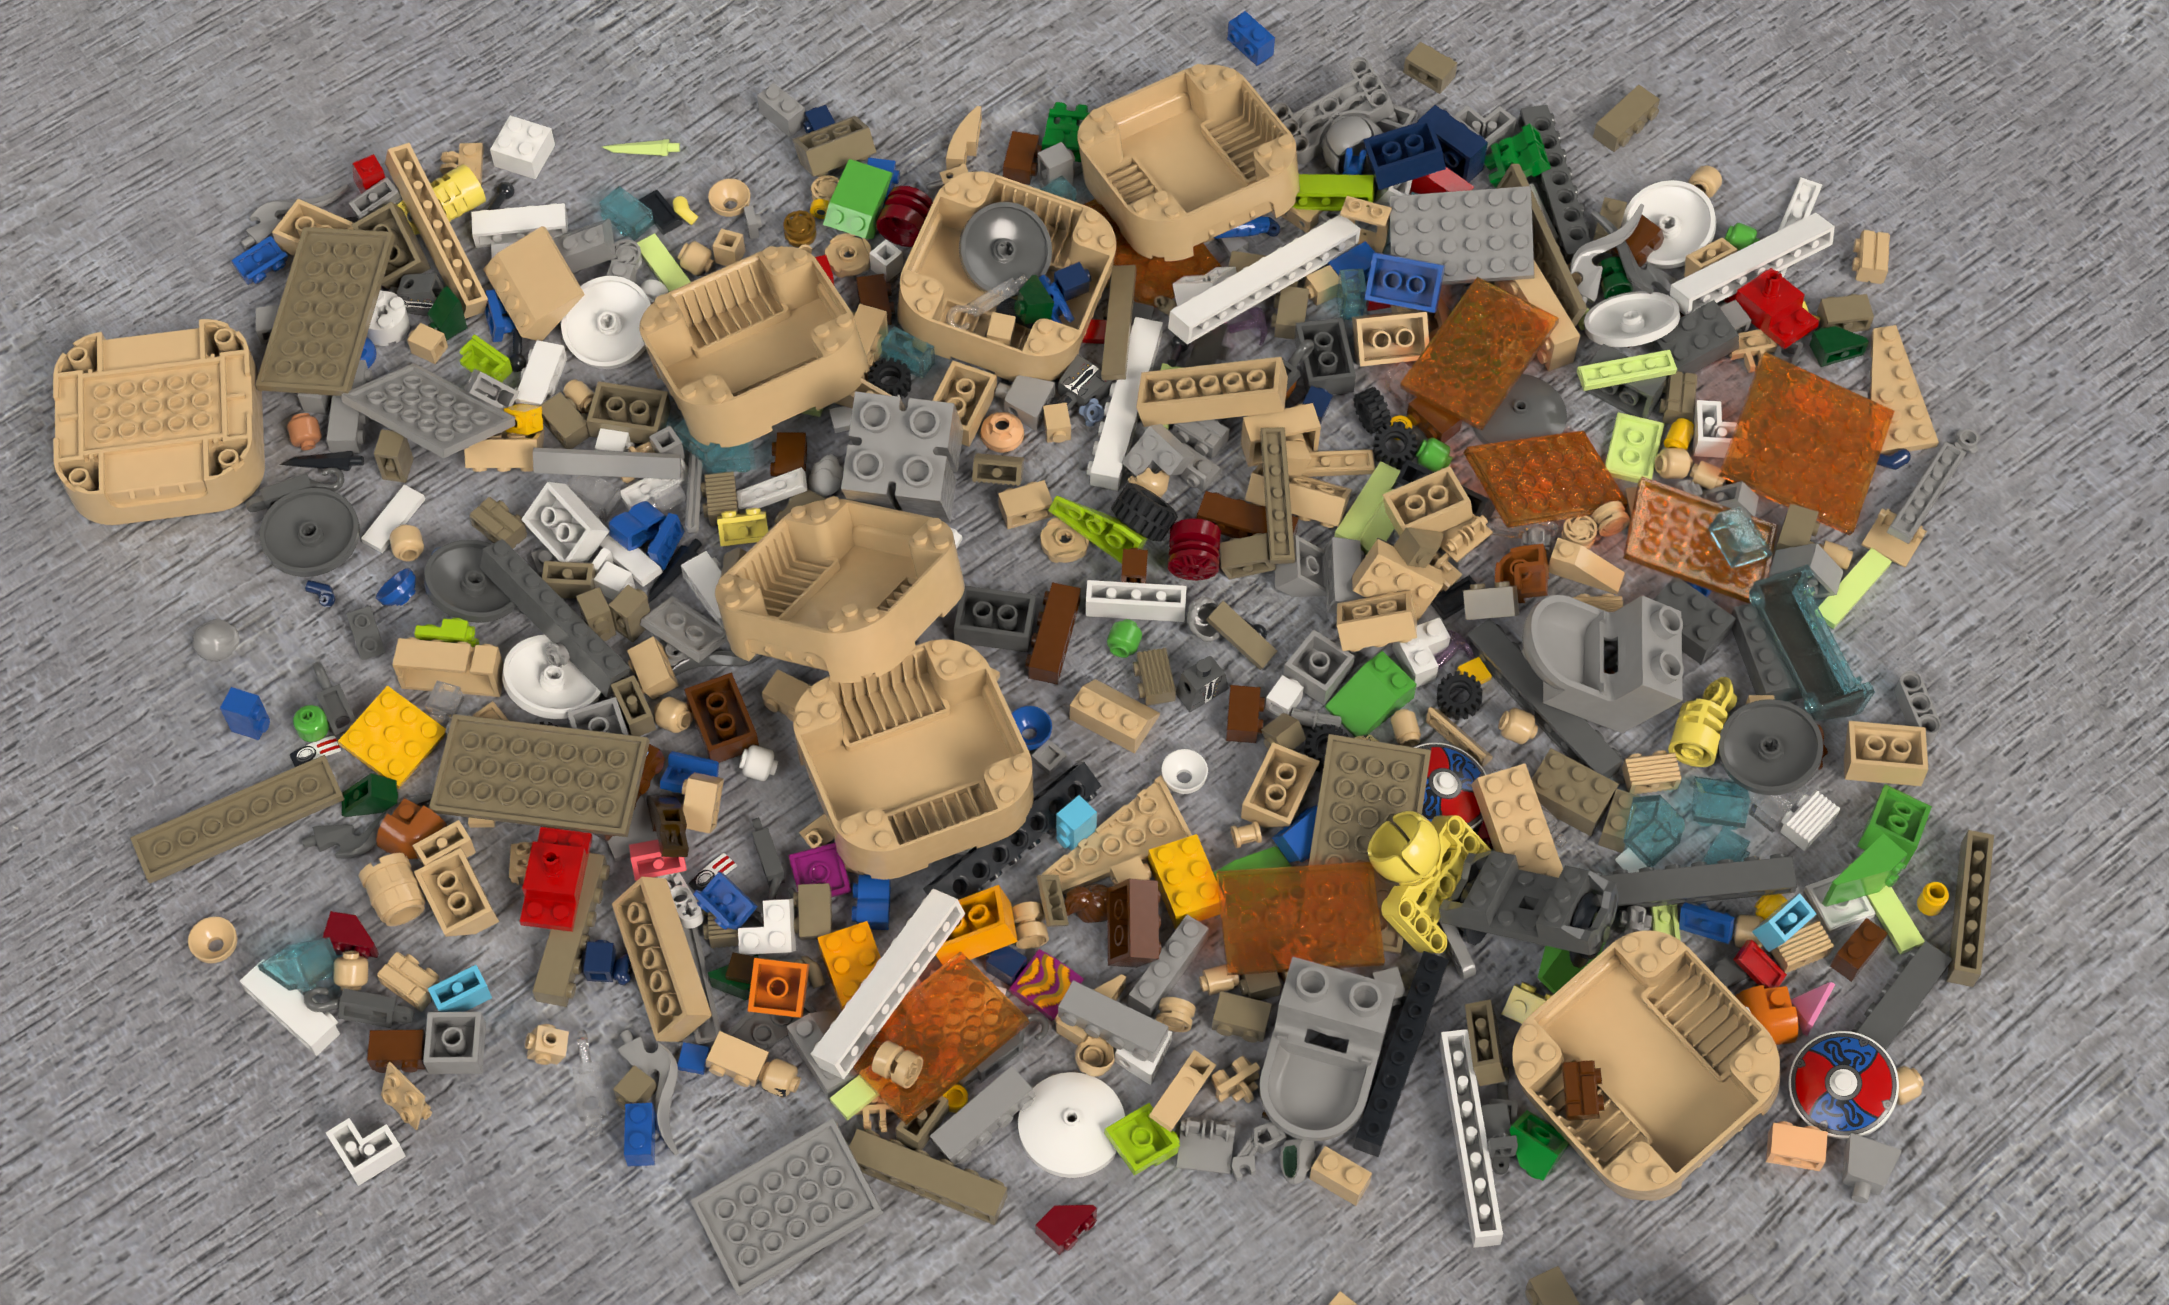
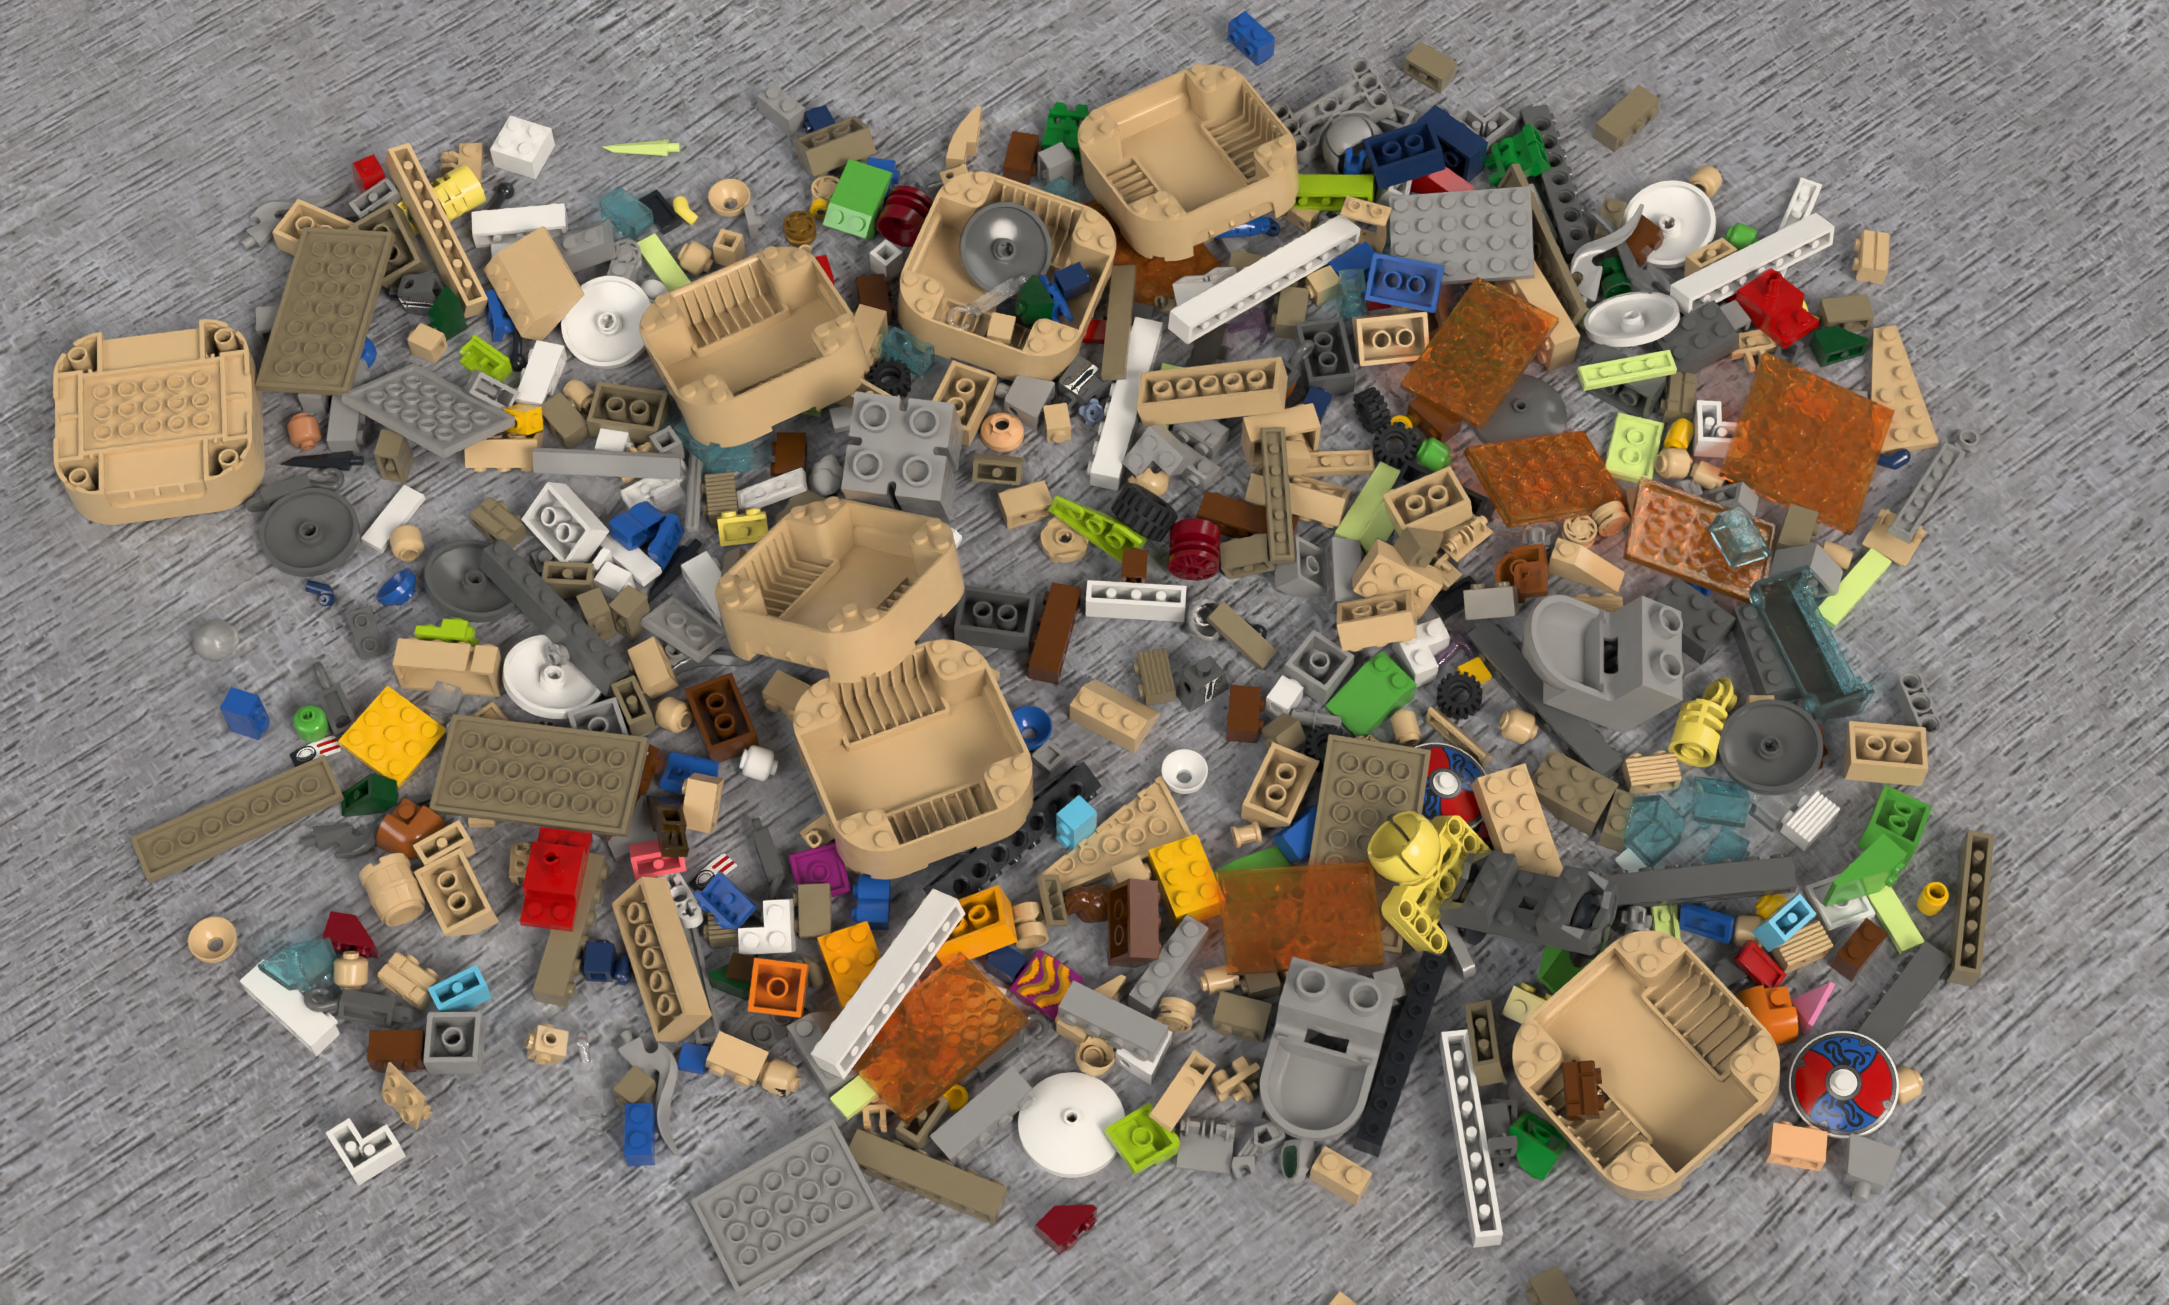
blue bracket [231,236,288,285] -> none
white brick [367,290,410,346] -> none
tan plate [825,233,871,278] -> none
tan wheel [872,1040,923,1089] -> none
bright green head [1107,619,1142,658] -> none
black bar [1167,335,1190,367] -> none

